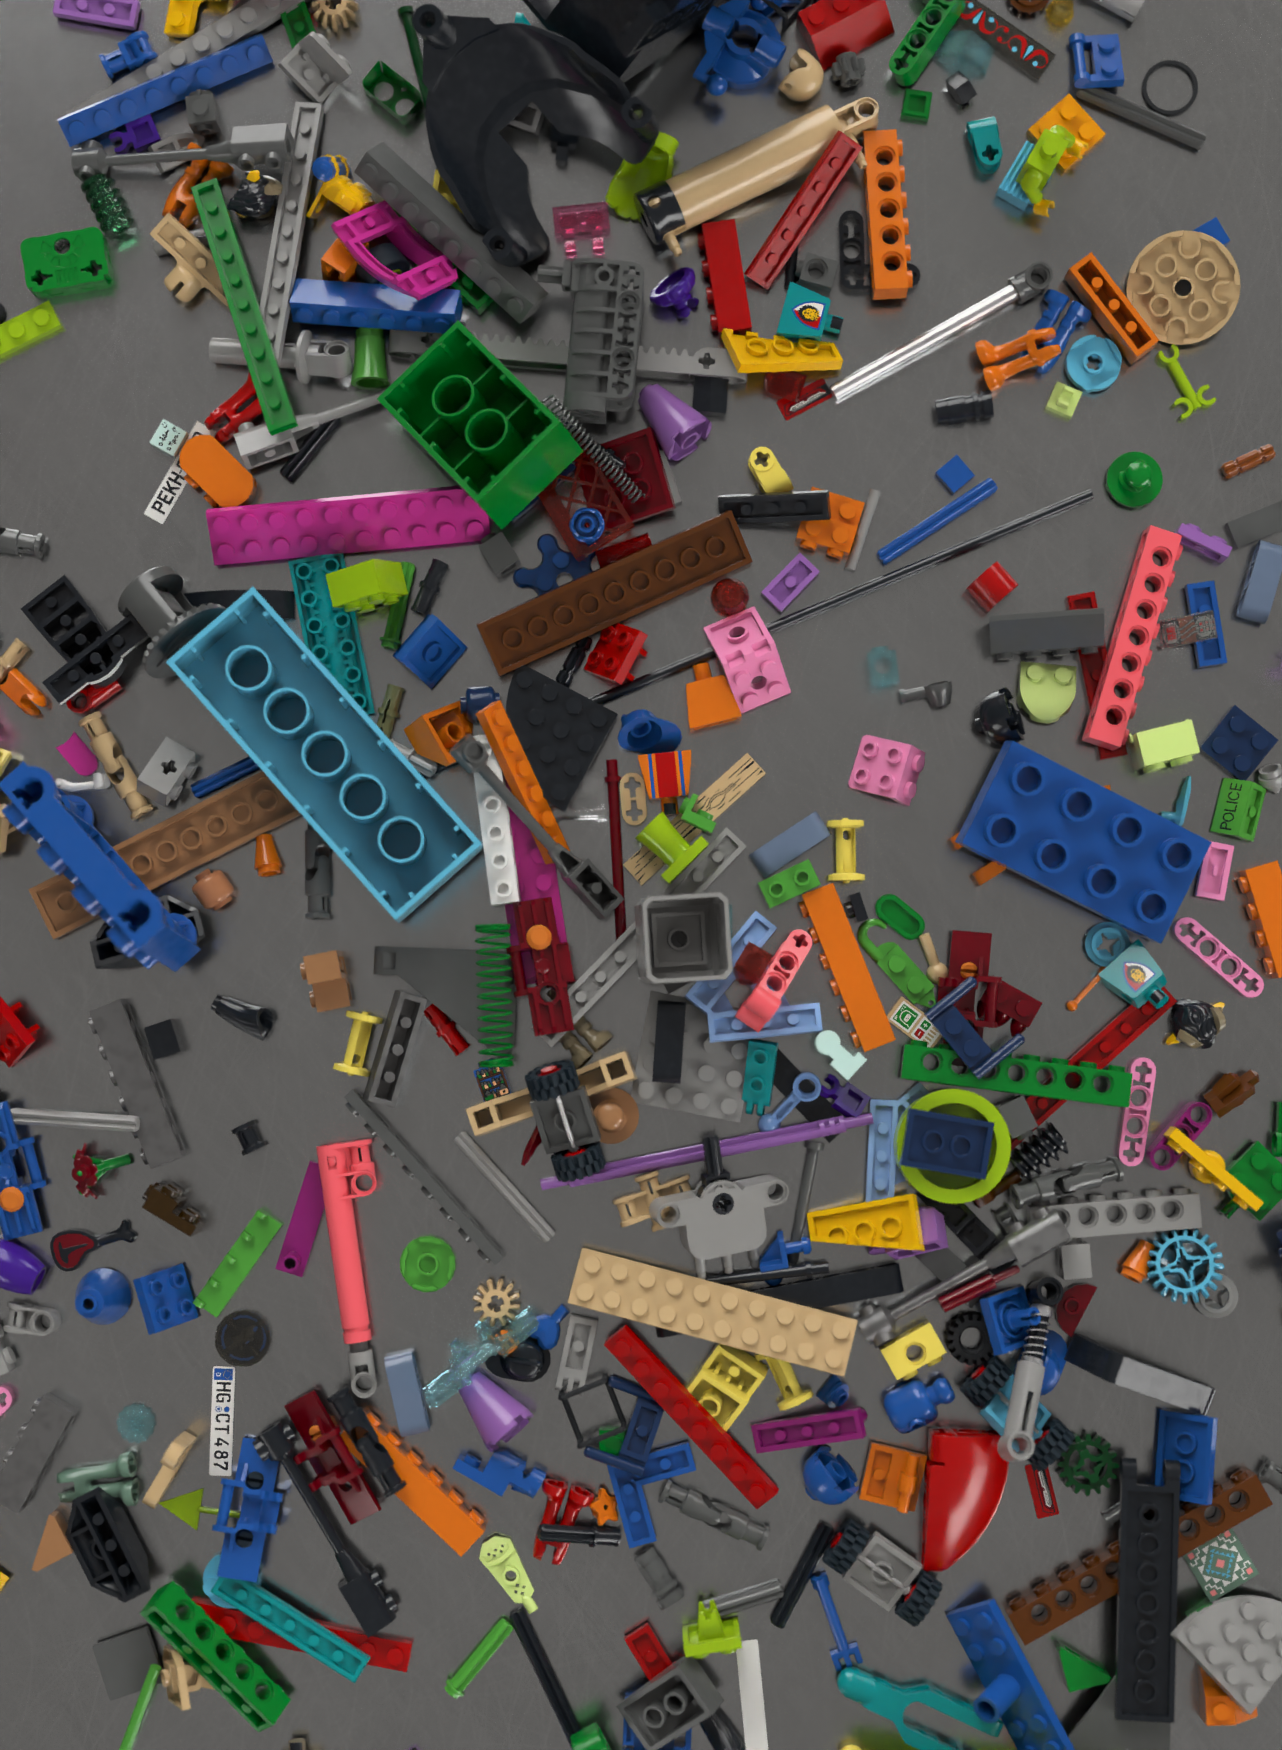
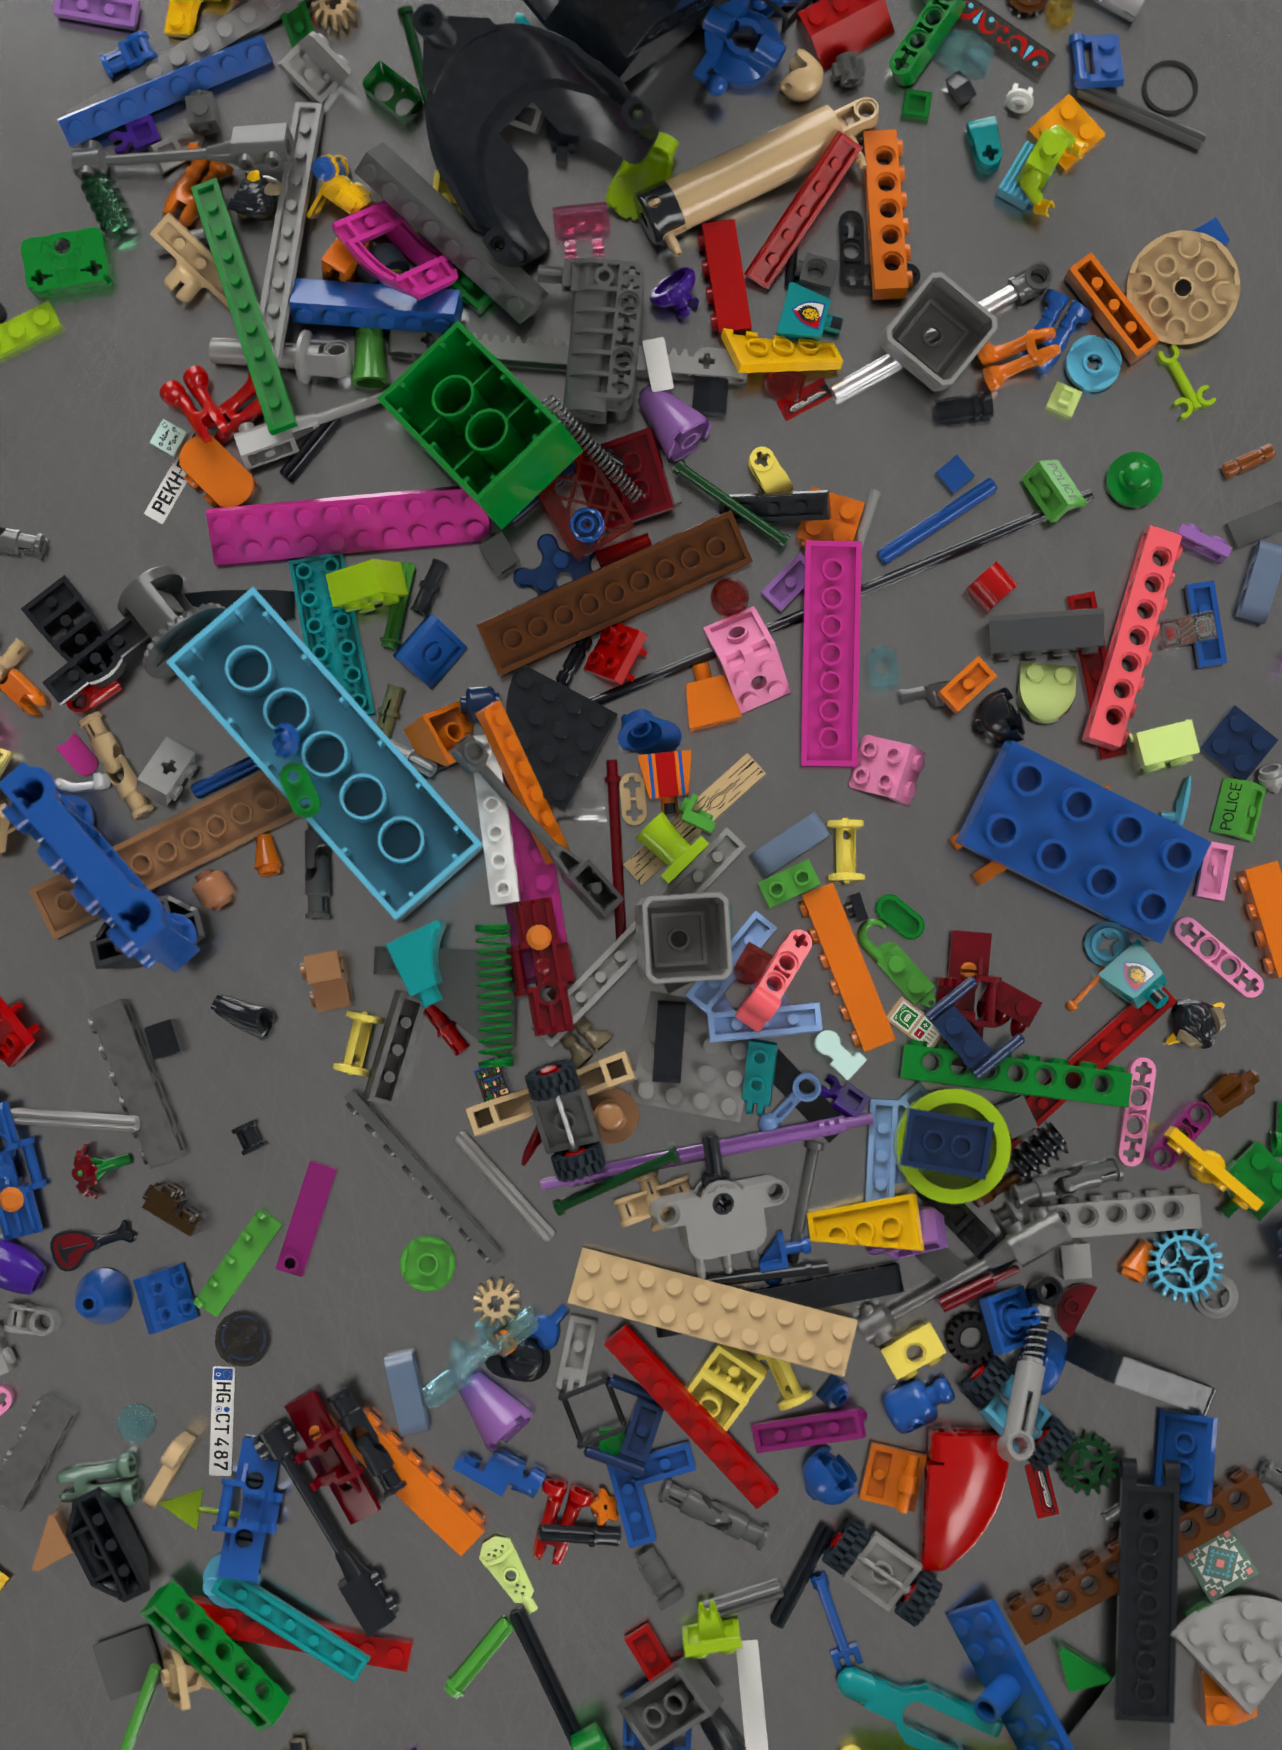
coral piece [316,1138,377,1398] -> none
tan bar [919,933,949,984] -> none
none -> red piece [159,366,228,443]
none -> blue plate [272,722,300,759]
none -> green plate [279,763,321,819]
none -> teal hips [386,919,447,1008]
none -> dark green bar [553,1146,681,1216]
none -> white sticker [642,337,674,392]
none -> dark green bar [672,459,791,549]
none -> dark pink plate [800,540,862,767]
none -> light grey plate [879,272,998,391]
none -> orange plate [937,656,997,714]
none -> white plate [1005,83,1034,113]
none -> bright green panel [1021,460,1087,522]

